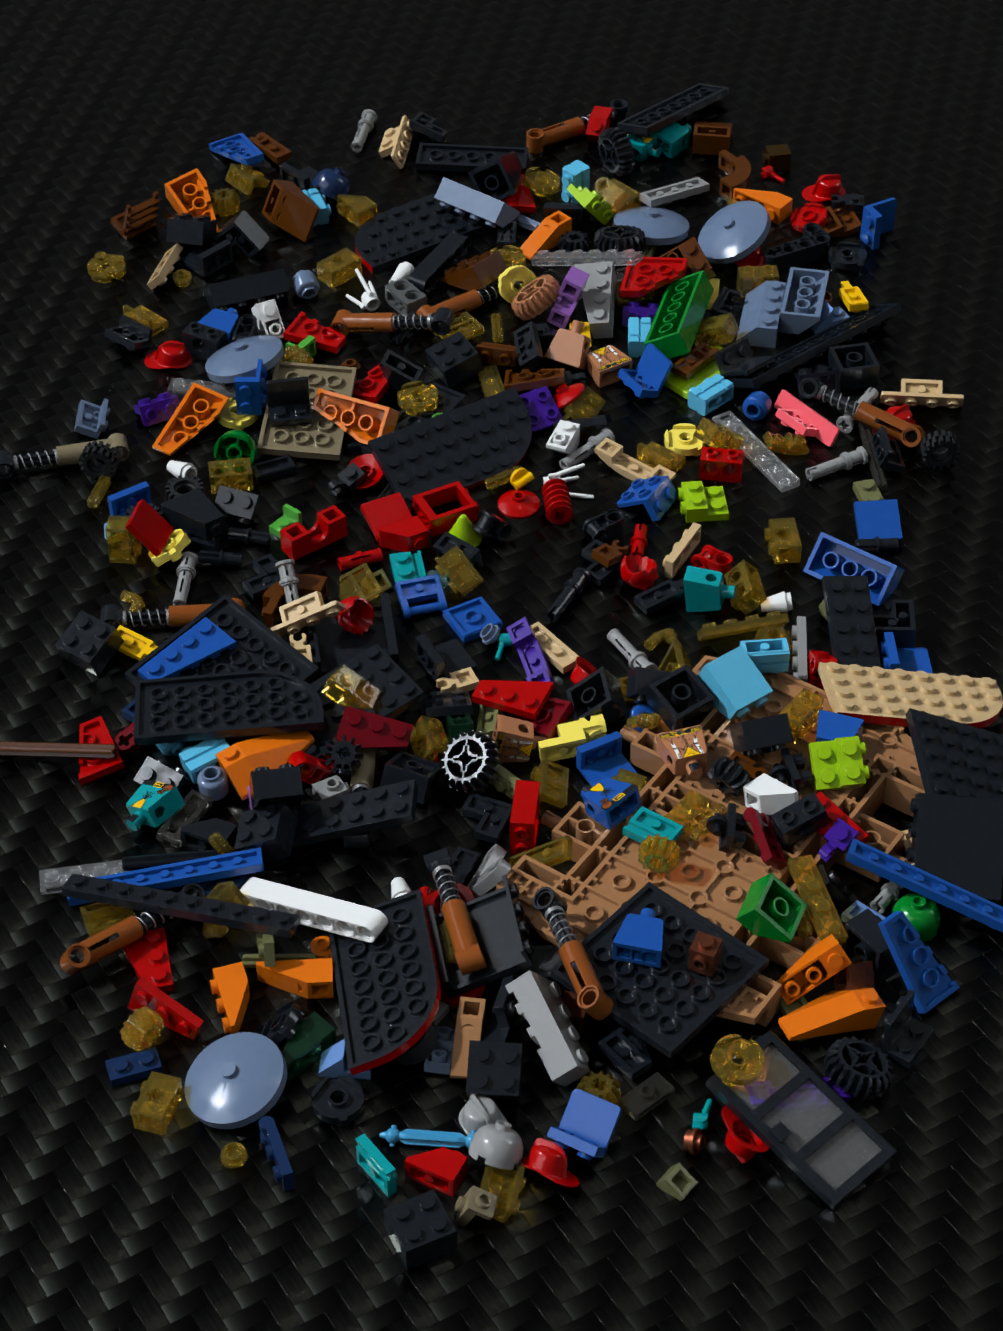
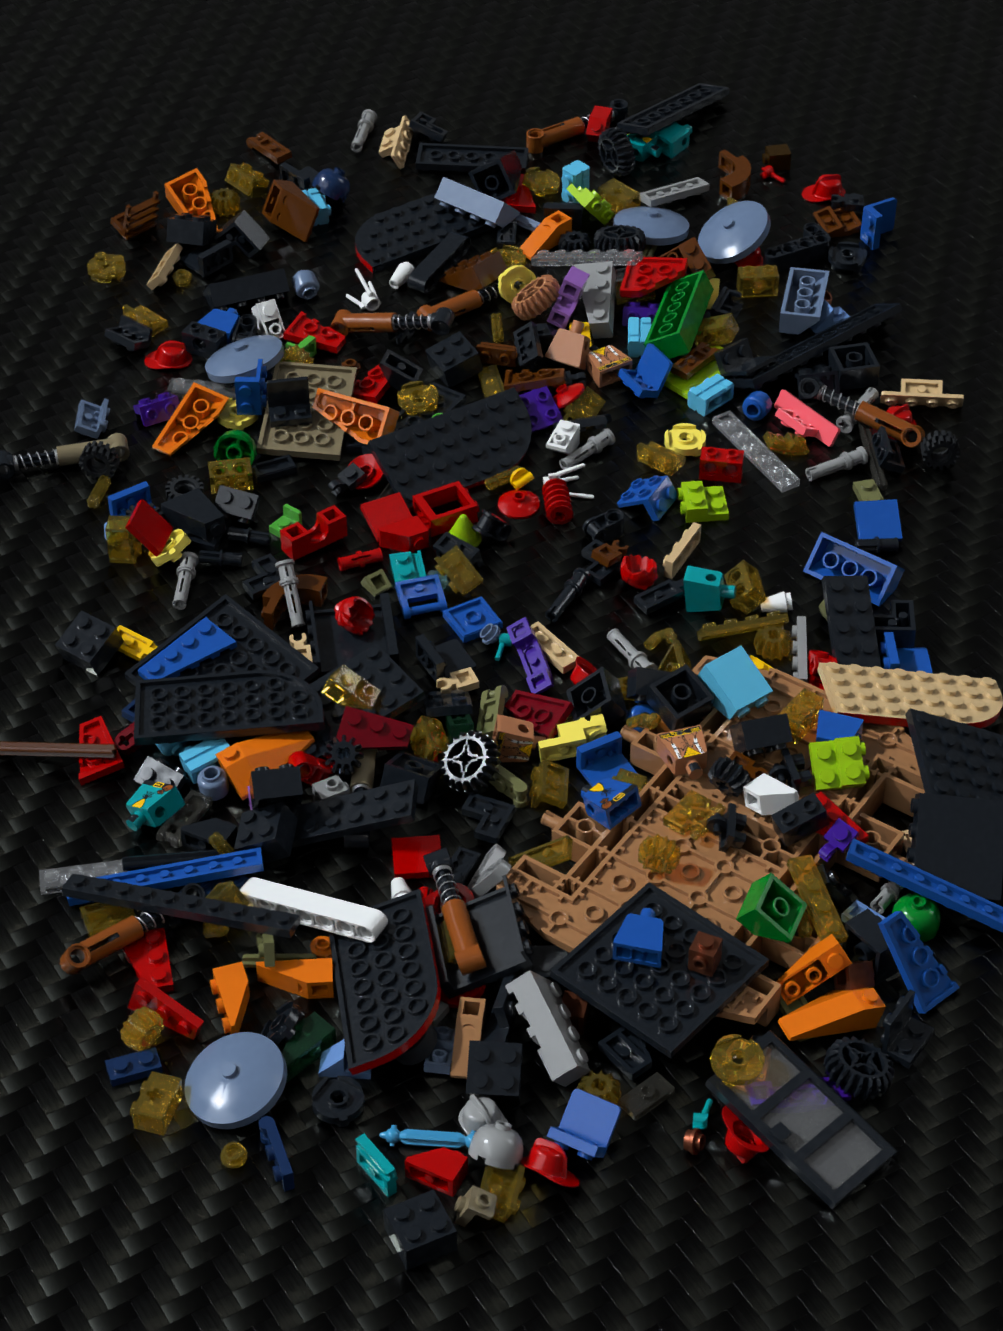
piece [100,598,246,629] -> none
clear yellow arm [120,590,145,613] -> none
white cone [167,460,197,478] -> none
blue wing [209,133,265,166] -> none
tan bracket [269,591,346,638] -> none
clear yellow brick [317,248,362,289] -> none
clear yellow slope [336,194,377,228] -> none
clear yellow slope [339,563,384,602] -> none
dark grey brick [385,278,428,317] -> none
clear yellow plate [432,311,484,340] -> none
red wing [471,680,554,720] -> none
red window [510,780,540,857] -> none
dark orange piece [532,887,613,1020] -> none
tan slope [594,437,676,481] -> none
clear yellow piece [595,177,631,212] -> none
teal plate [623,806,684,855] -> none
red pin [630,523,648,558] -> none
olive slope [656,1163,697,1201] -> none
red piece [691,545,733,582] -> none
reddish brown slope [692,121,733,156] -> none
clear yellow brick [693,417,745,450] -> none
orange slope [733,188,793,225] -> none
sand blue slope [736,281,786,349] -> none
medium azure brick [740,638,790,673] -> none
dark red plate [743,807,787,870] -> none
clear yellow brick [764,517,802,564] -> none
red tile [790,203,828,233] -> none
yellow hinge [838,281,869,313] -> none
none -> red tile [391,835,441,879]

